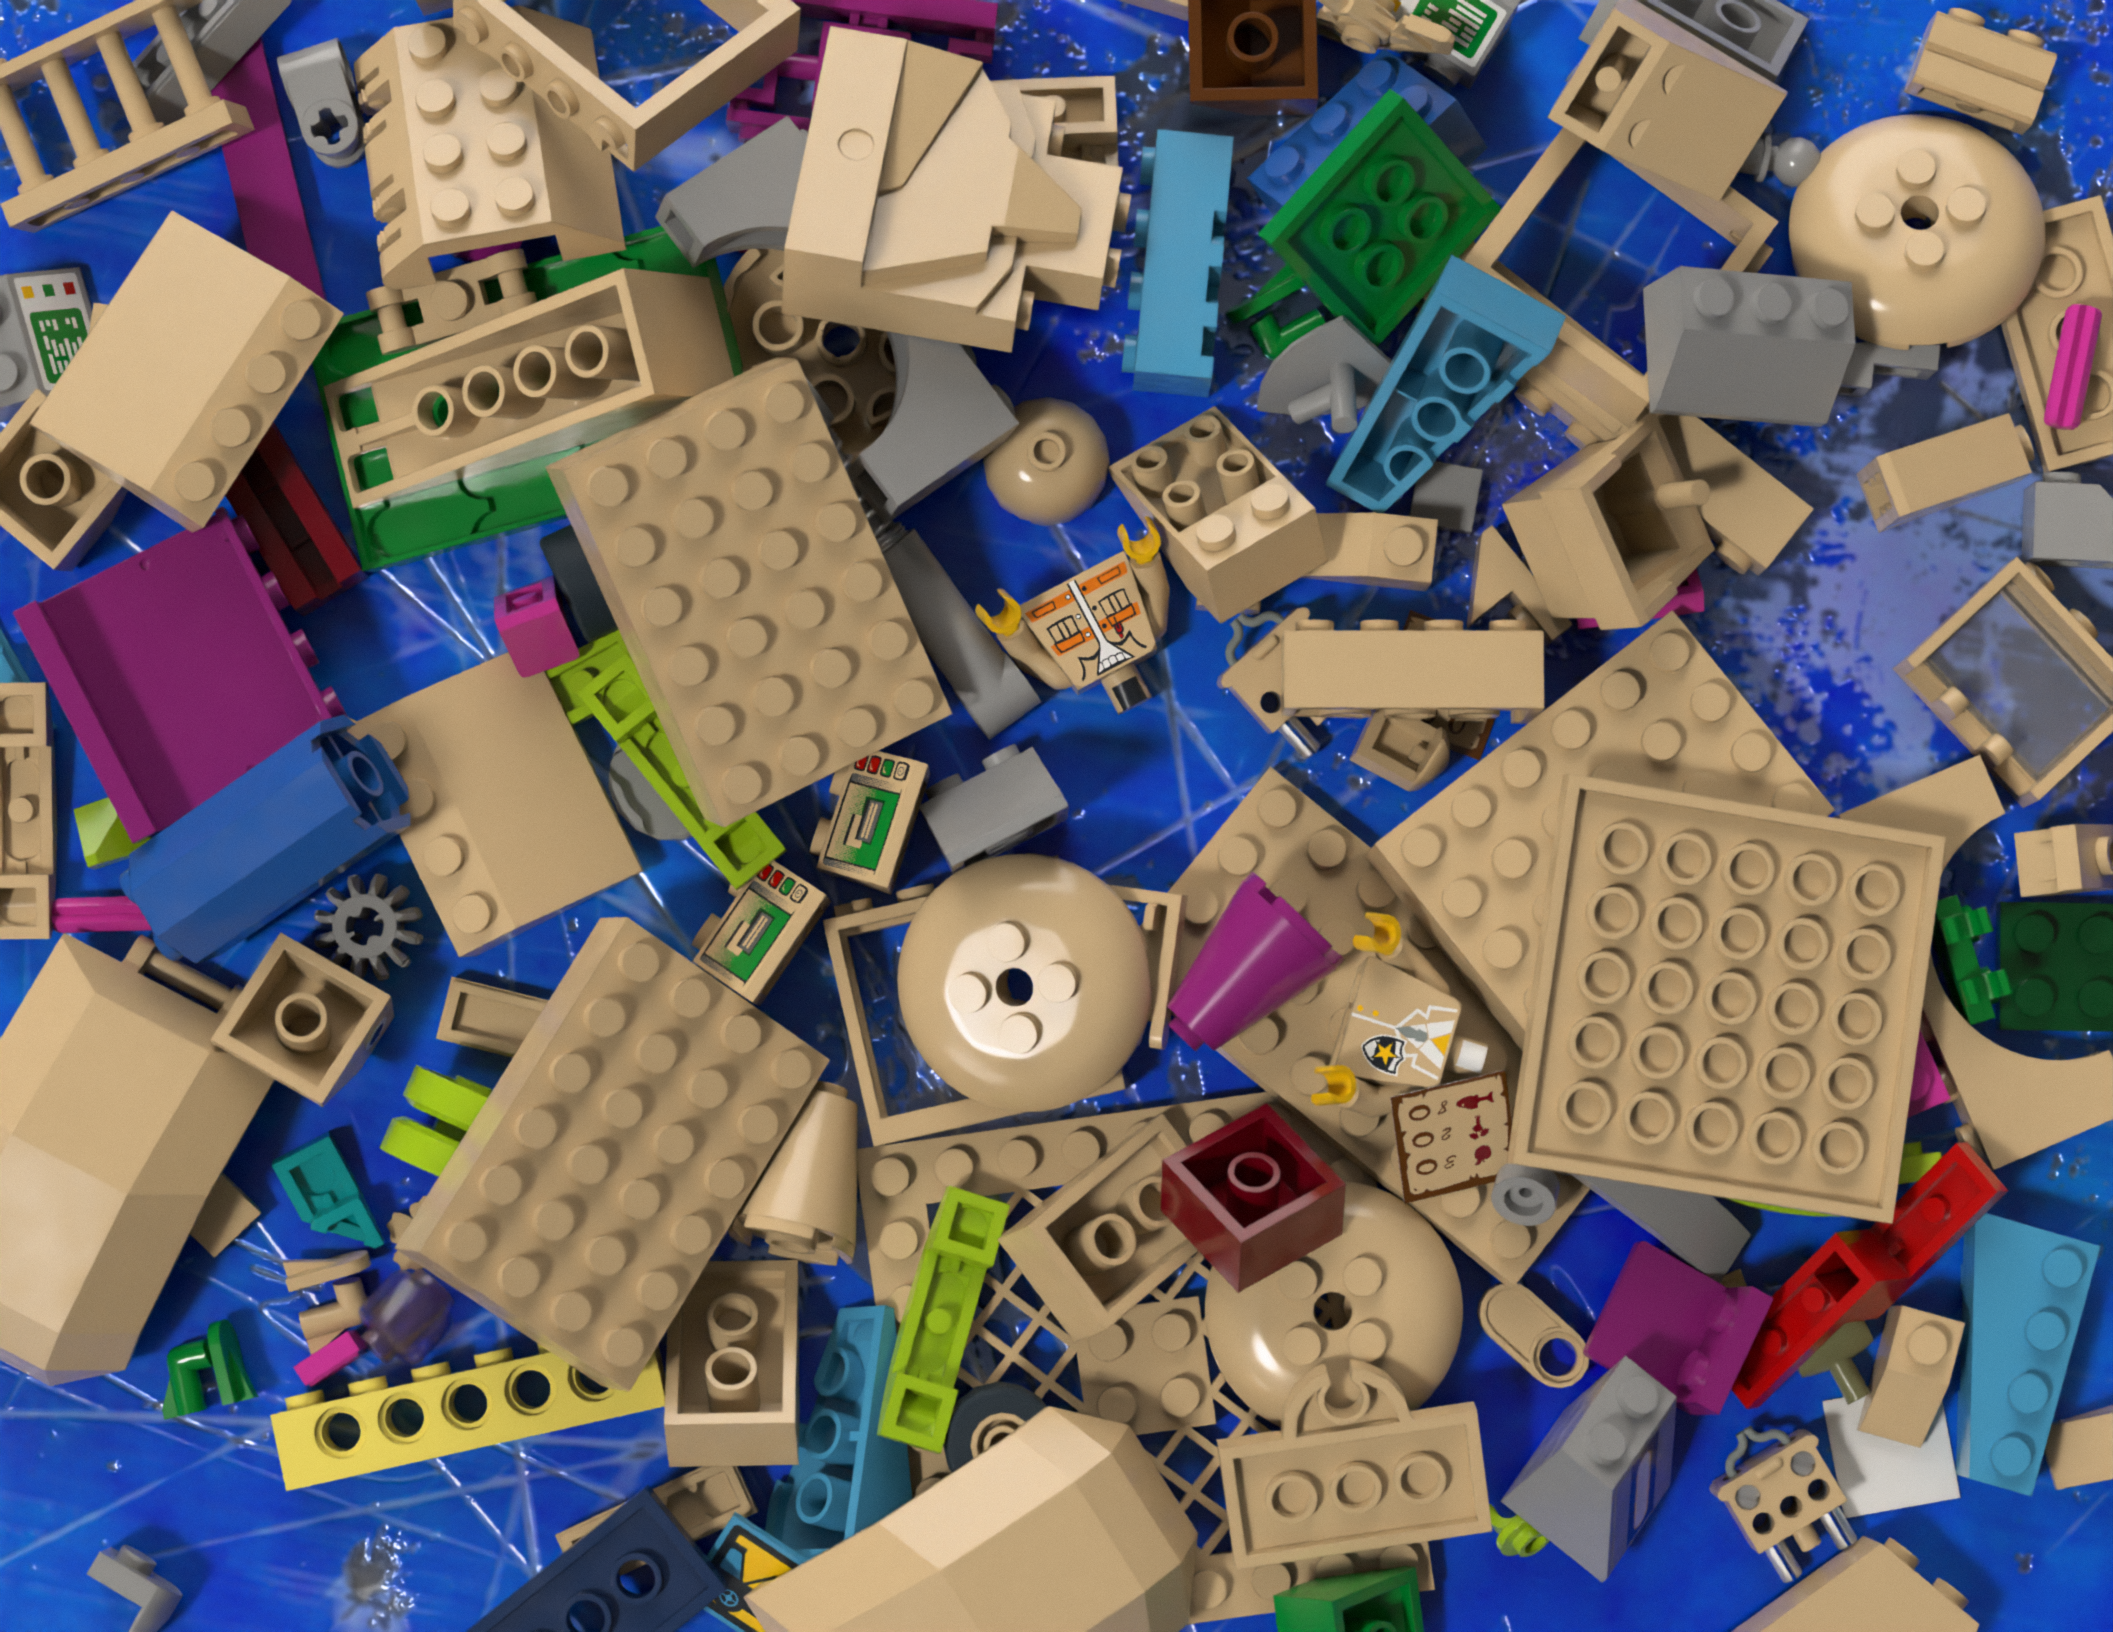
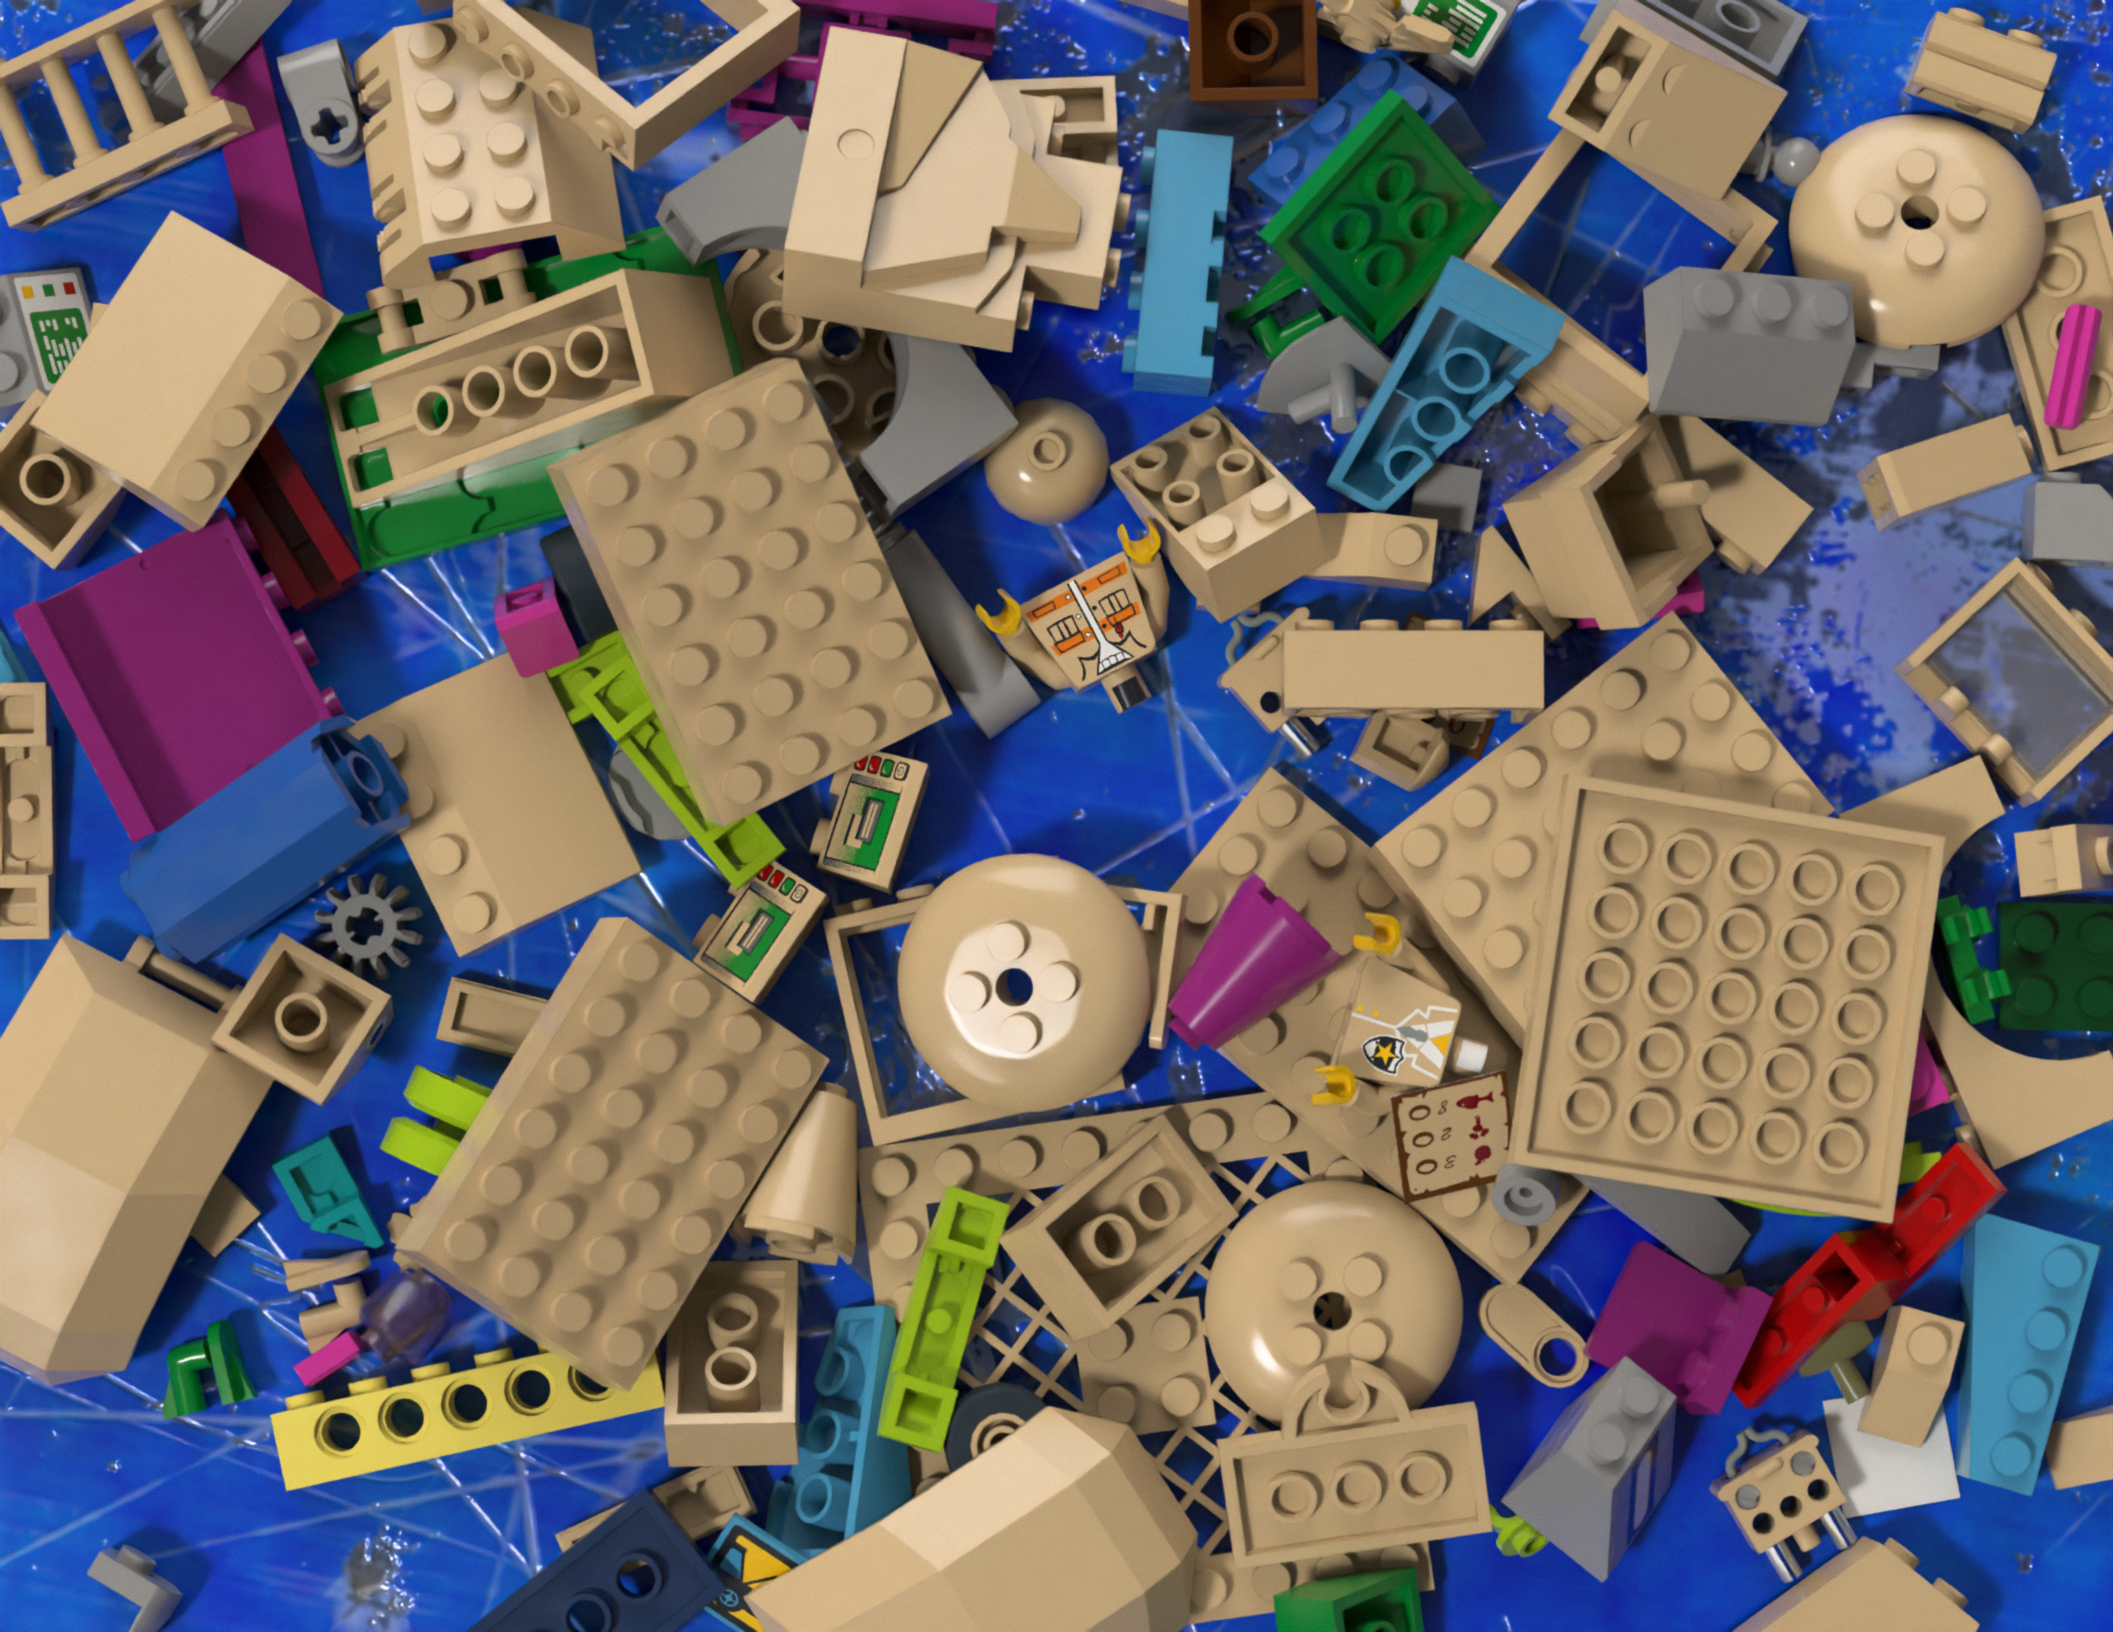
dark pink axle [52,896,152,933] -> none
lime slope [73,797,152,870] -> none
light grey slope [919,744,1069,874] -> none
dark red brick [1160,1103,1346,1293] -> none

